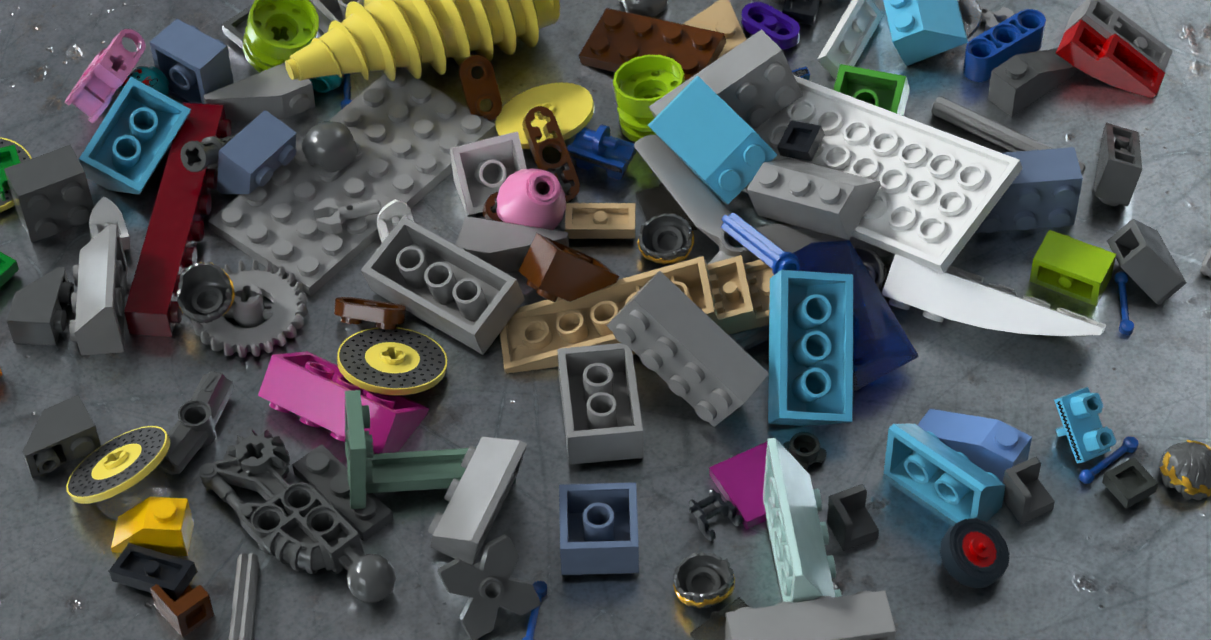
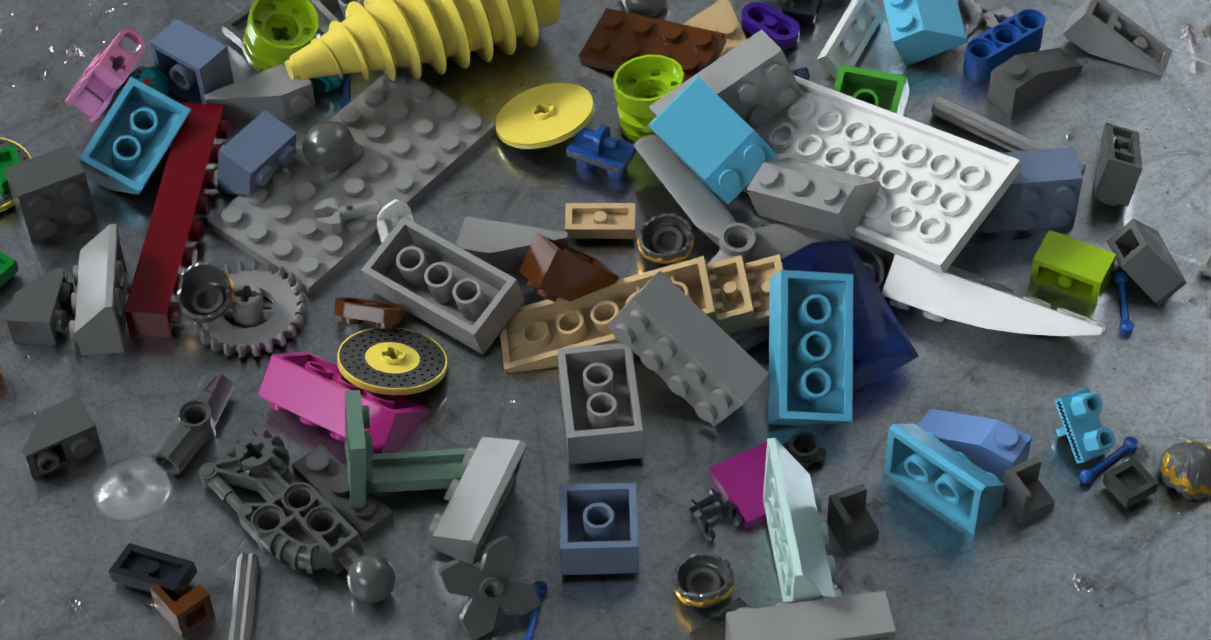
piece [66,426,171,504] -> none
white plate [89,197,131,250] -> none
yellow slope [111,497,194,556] -> none
dark grey pin [180,134,237,172] -> none
white slope [450,132,527,215] -> none
reddish brown plate [459,55,502,121] -> none
reddish brown beam [483,106,580,222] -> none
bright pink cone [496,168,566,230] -> none
axle [721,212,800,275] -> none
black plate [777,121,825,161] -> none
black wheel [940,518,1009,588] -> none
red slope [1055,19,1165,98] -> none

